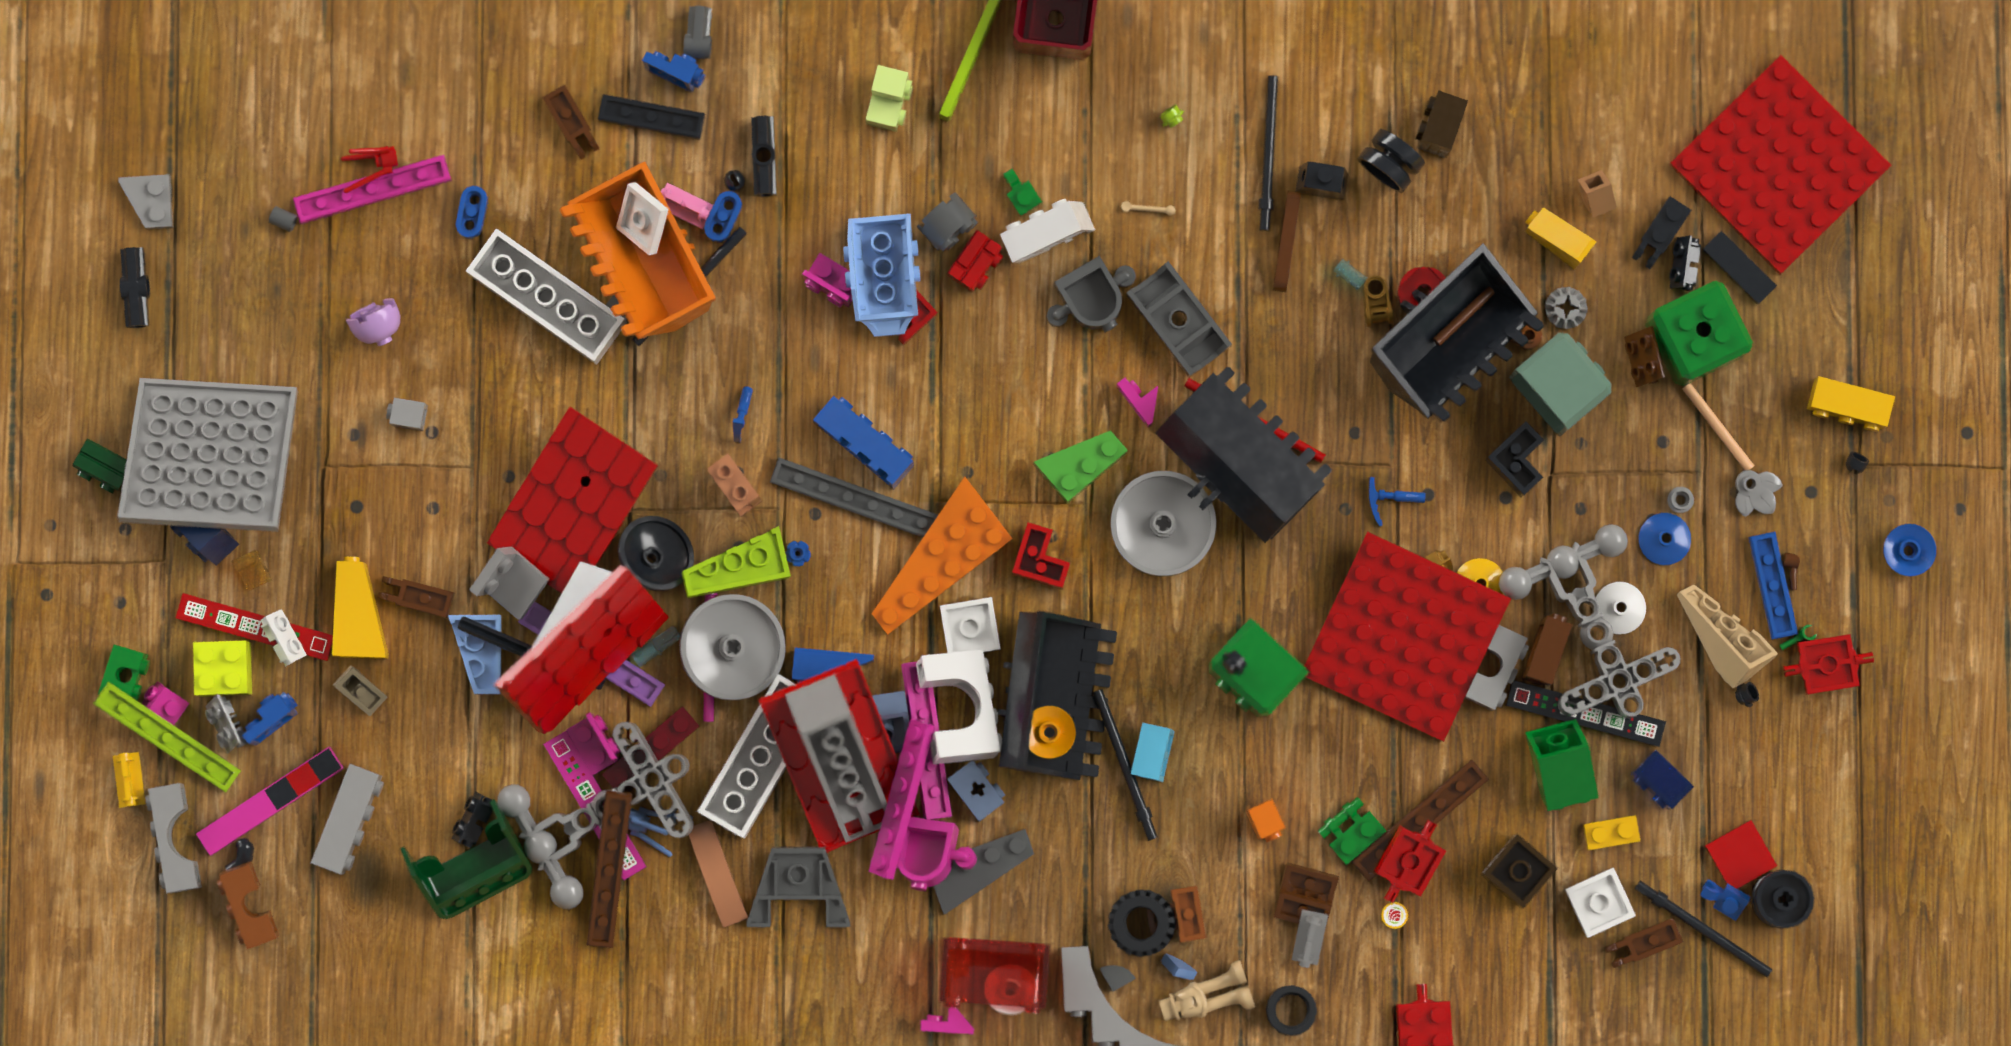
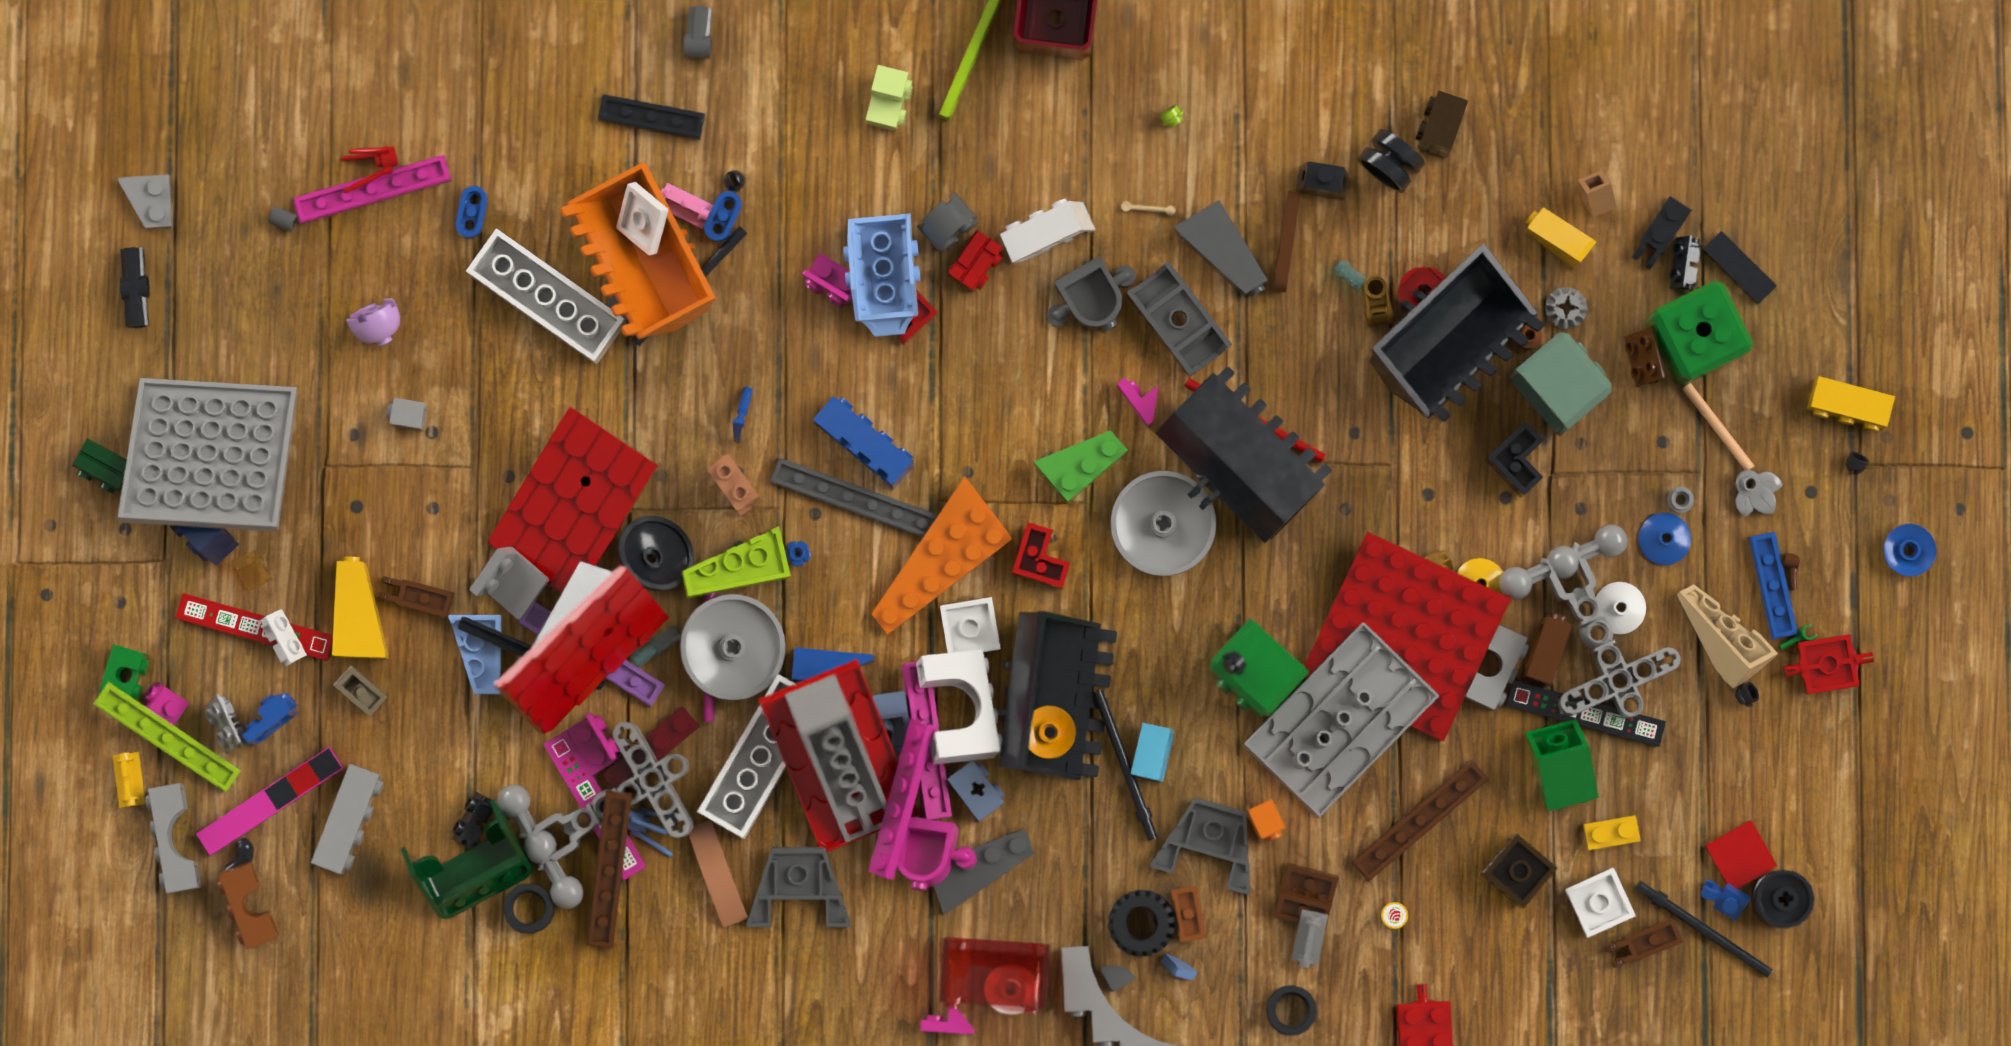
neon yellow brick [193,640,252,697] -> none
reddish brown hinge [542,84,600,160] -> none
blue plate [642,51,705,93] -> none
black piece [751,116,777,197] -> none
green plate [1003,169,1042,217] -> none
tan piece [1159,960,1255,1021] -> none
black bar [1258,75,1278,231] -> none
green plate [1317,797,1386,865] -> none
blue piece [1369,477,1425,527] -> none
red plate [1374,820,1446,903] -> none
reddish brown bar [1433,286,1495,346] -> none
clear blue brick [1631,750,1694,810] -> none
red plate [1669,55,1892,275] -> none
none -> black tyre [503,884,555,933]
none -> dark grey wing [1150,798,1250,895]
none -> dark grey slope [1174,200,1268,297]
none -> light grey piece [1242,622,1439,819]

